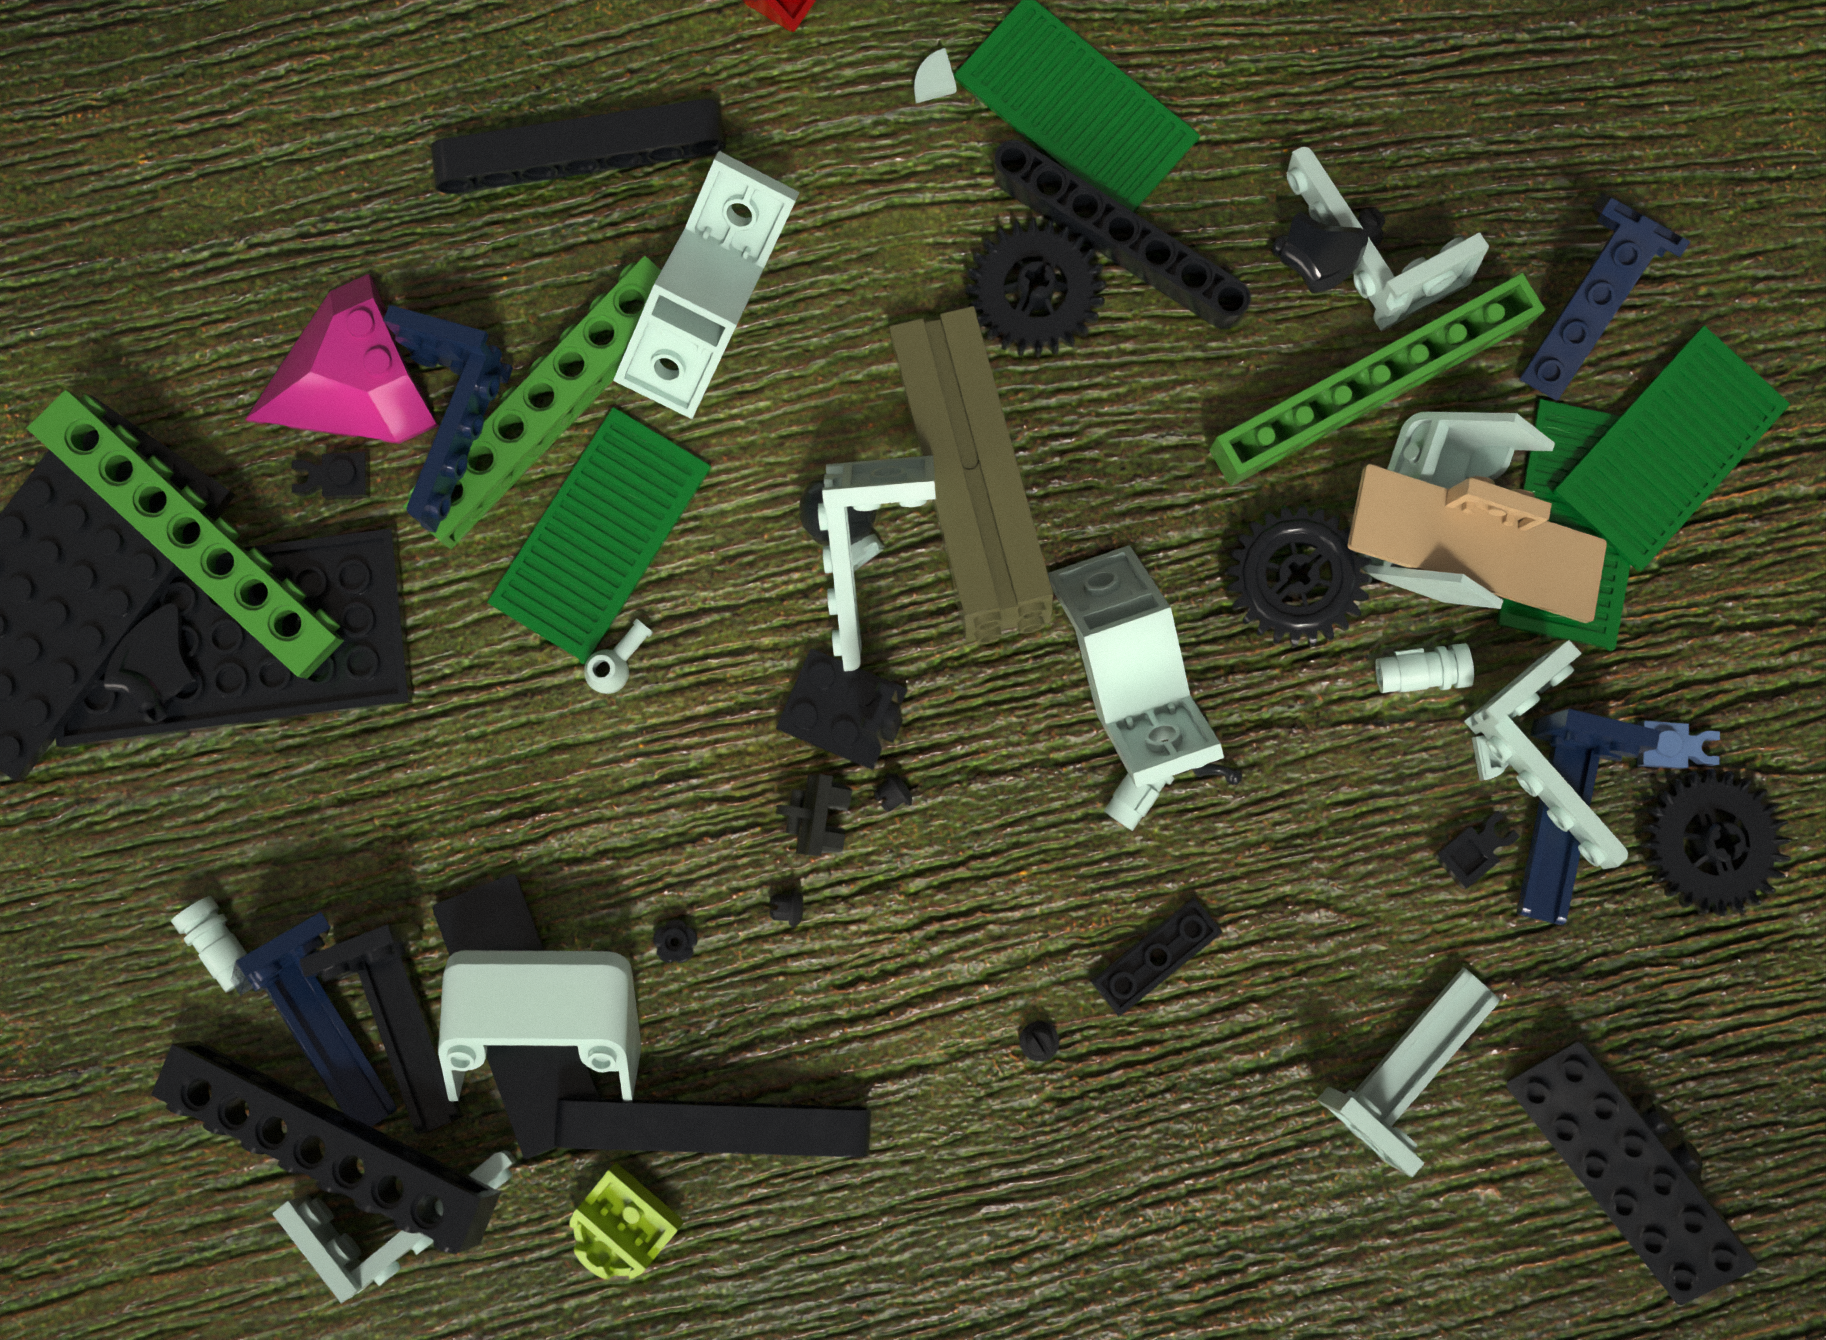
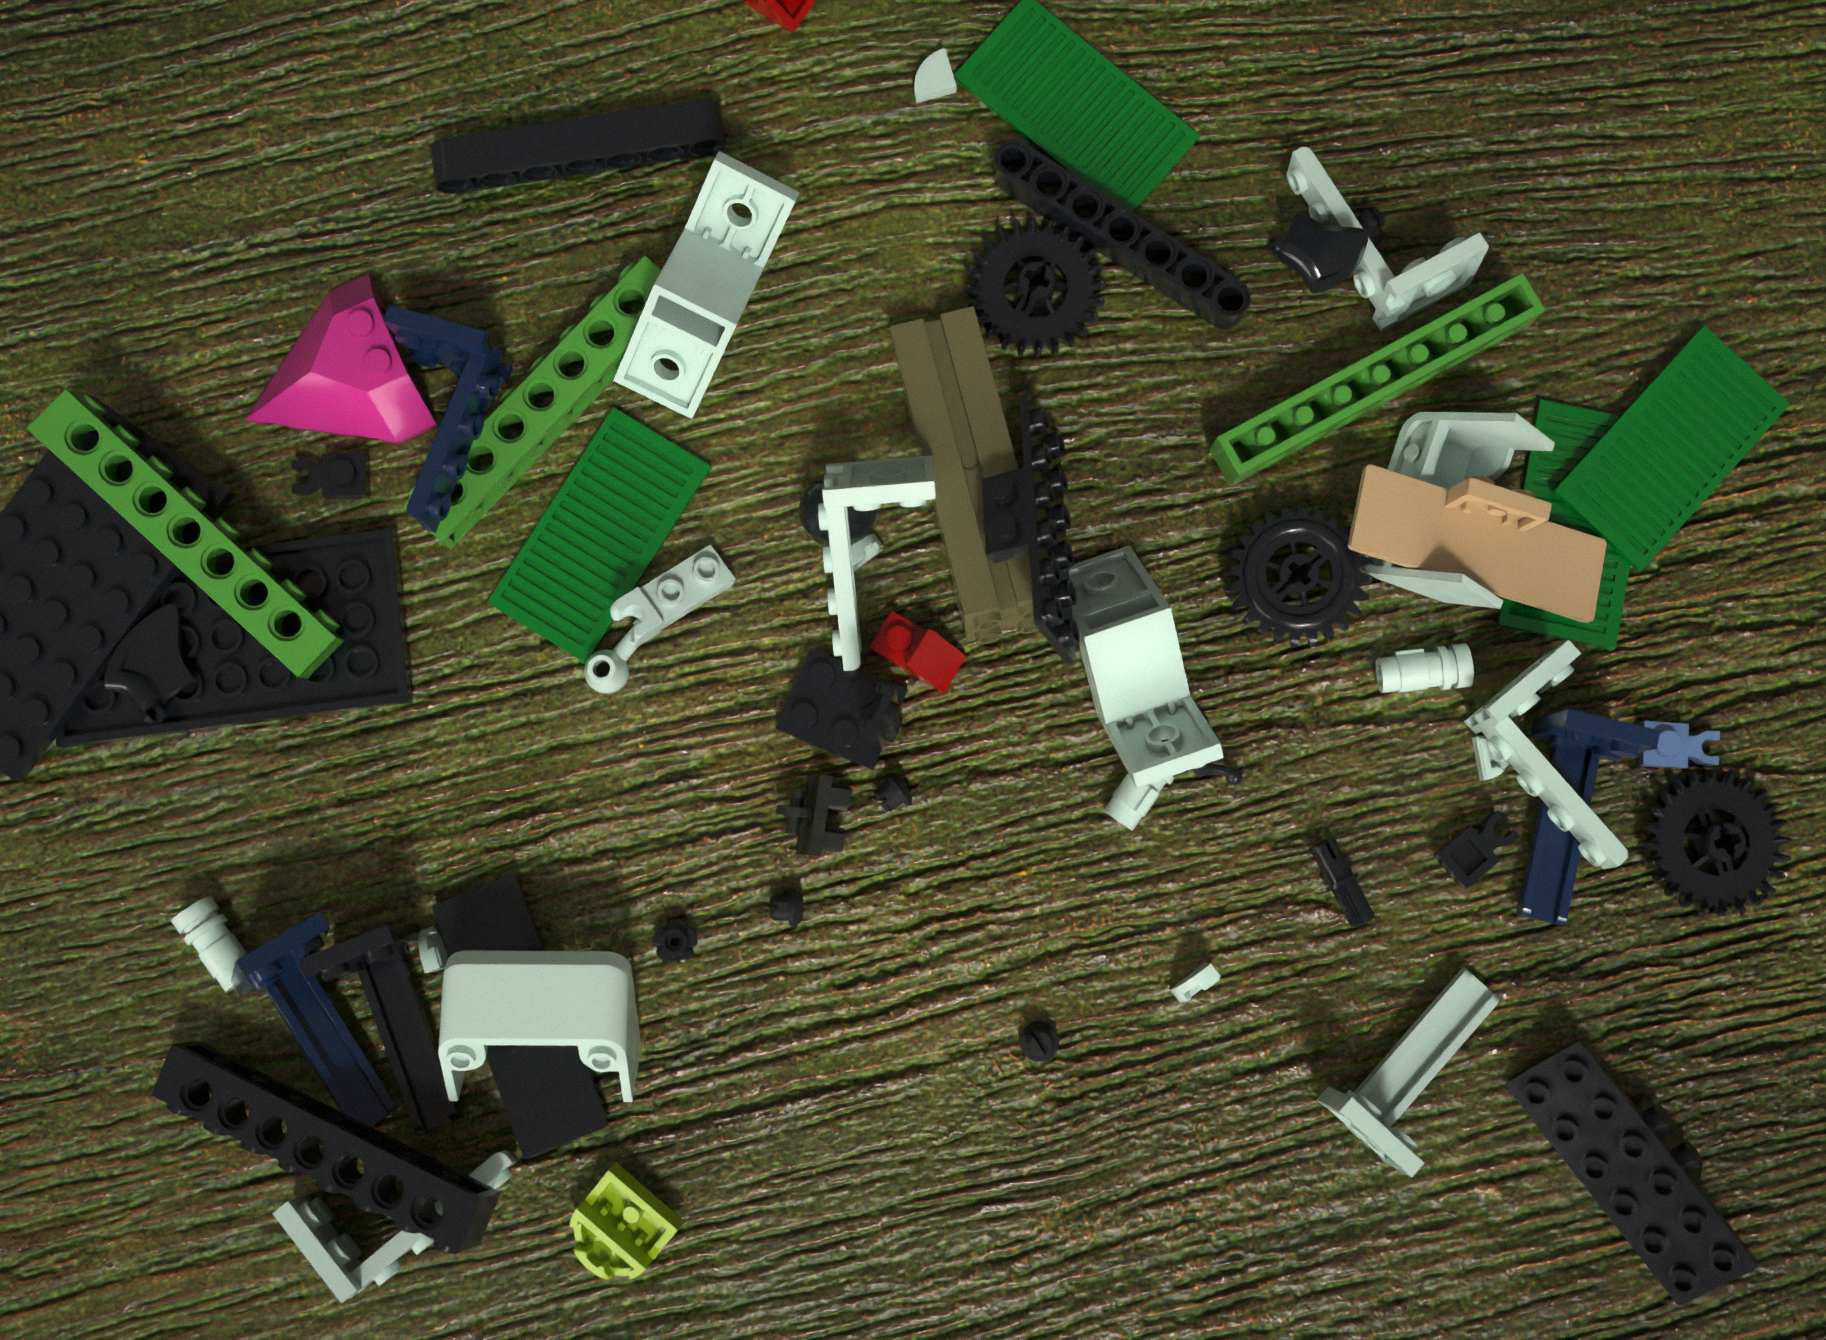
black beam [554,1097,872,1157] -> none
black tile [1090,897,1223,1017] -> none
dark blue bracket [1519,192,1691,401] -> none
none -> light aqua tile [418,925,449,973]
none -> light aqua plate [610,544,736,647]
none -> red slope [869,610,966,694]
none -> black bracket [982,394,1080,664]
none -> light aqua tile [1170,962,1221,1002]
none -> black axle [1309,838,1374,928]

